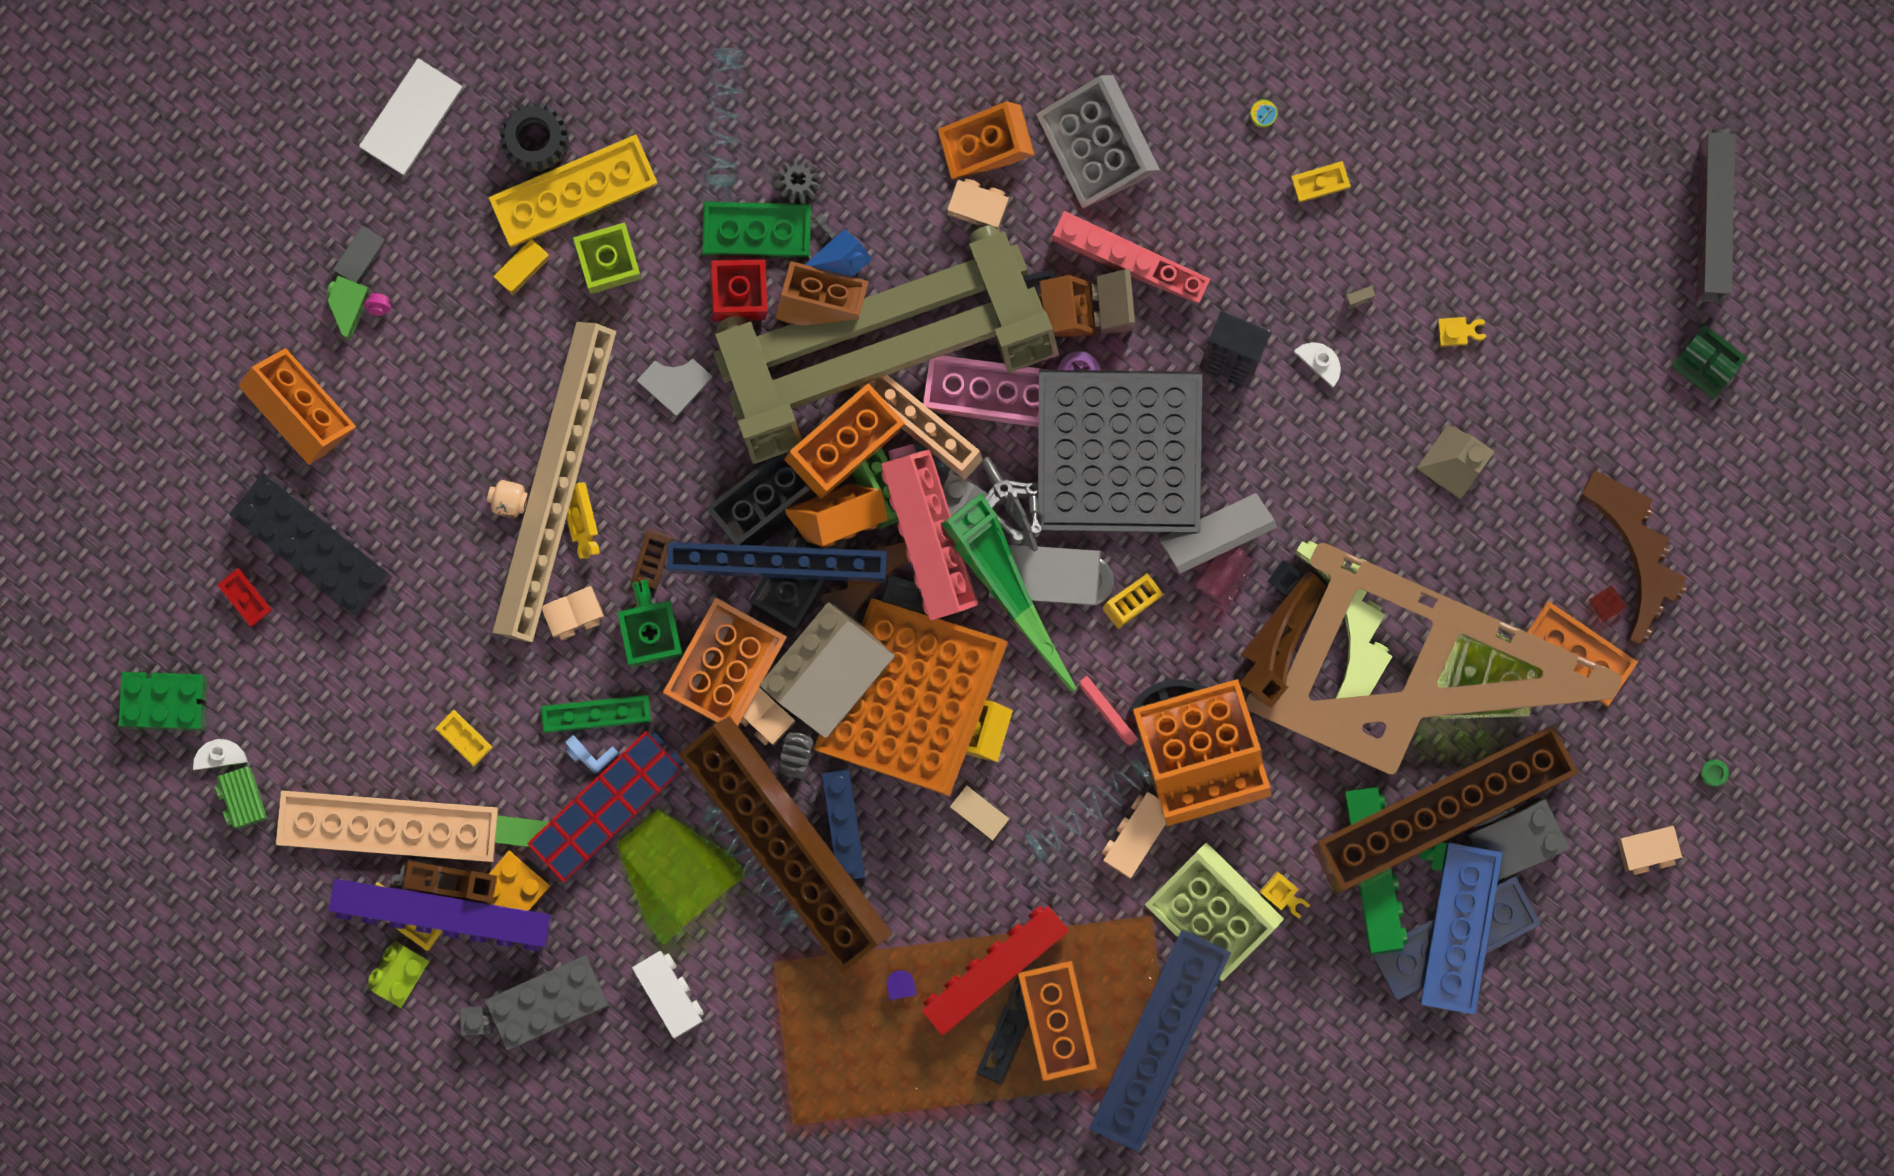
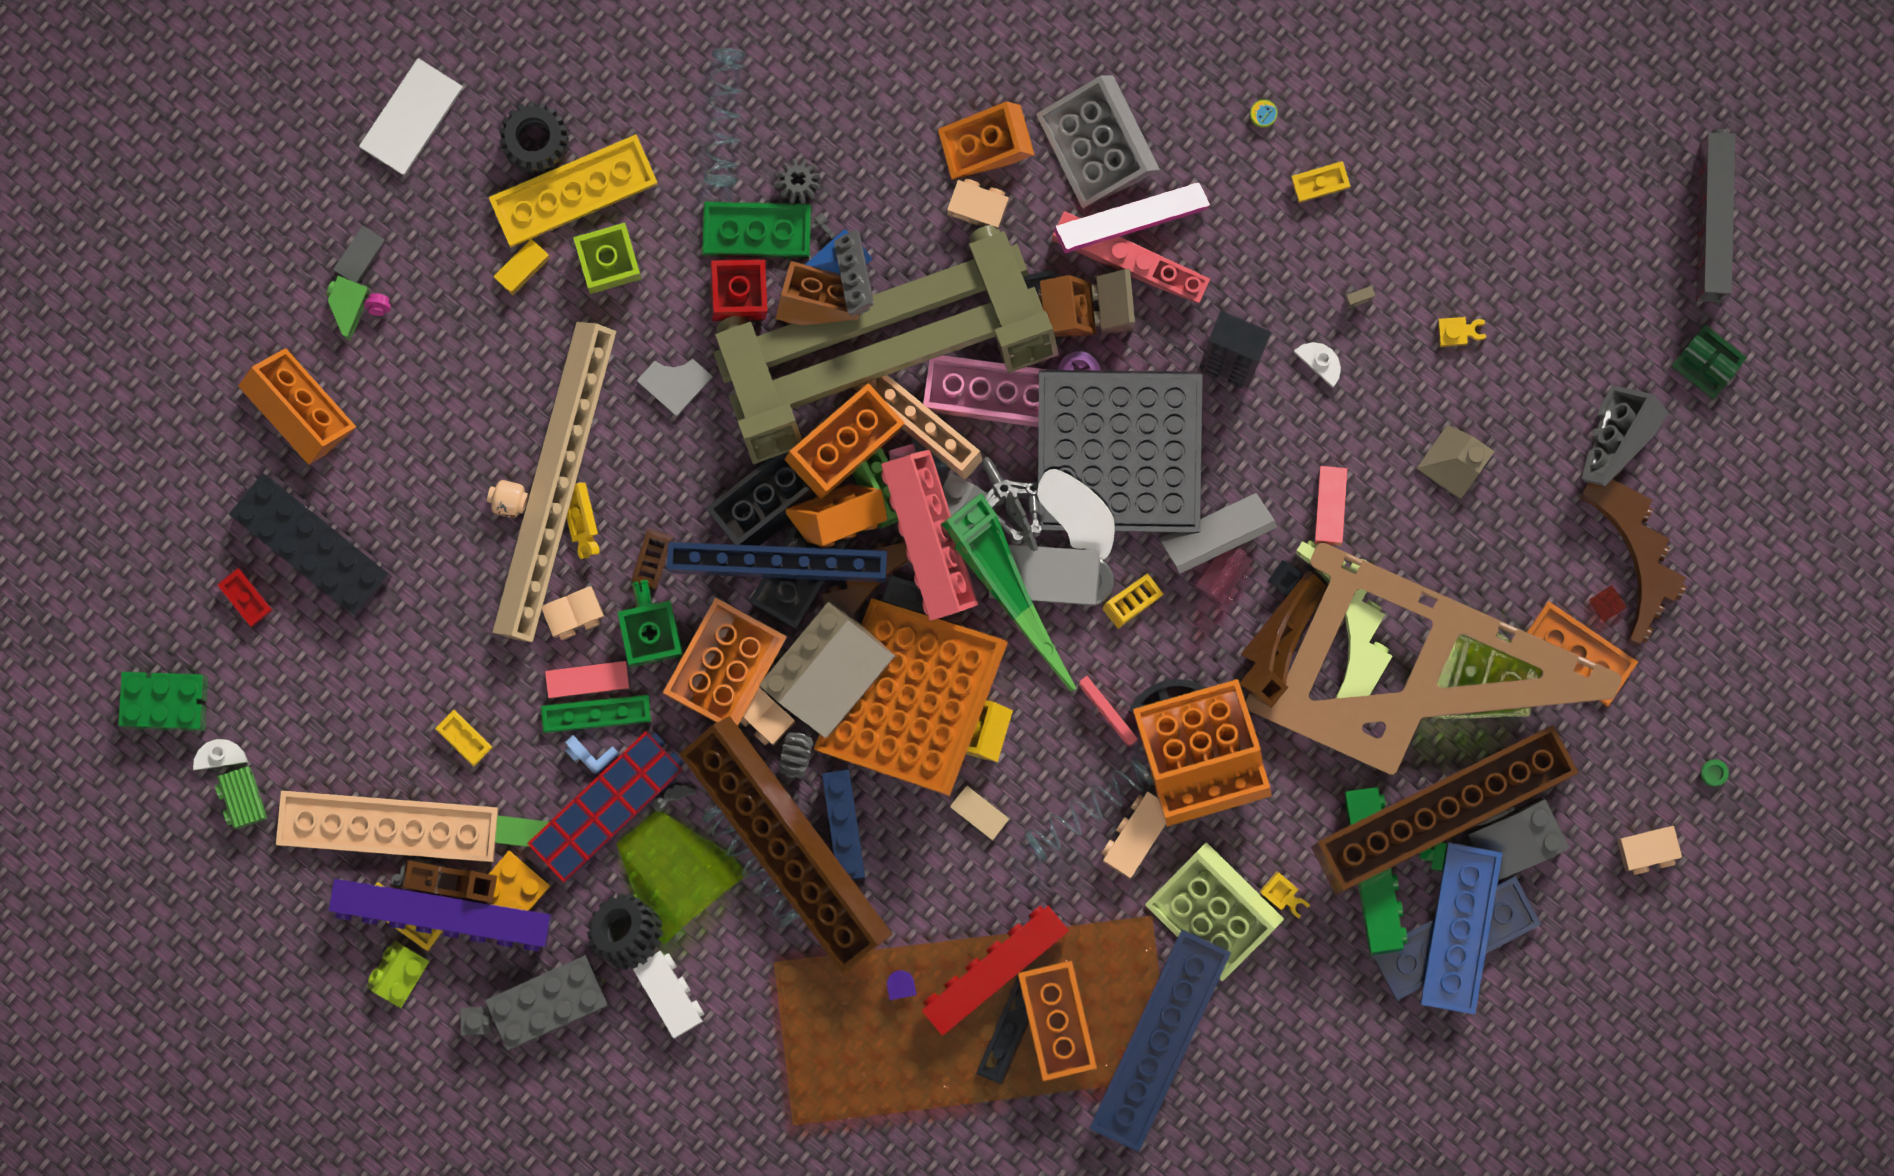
none -> coral tile [545,661,630,699]
none -> black tyre [587,894,663,969]
none -> dark grey piece [653,785,696,812]
none -> dark grey bracket [834,229,874,317]
none -> white sticker [1037,469,1115,560]
none -> tile [1054,183,1210,253]
none -> coral tile [1315,466,1347,546]
none -> dark grey wedge [1582,385,1668,487]

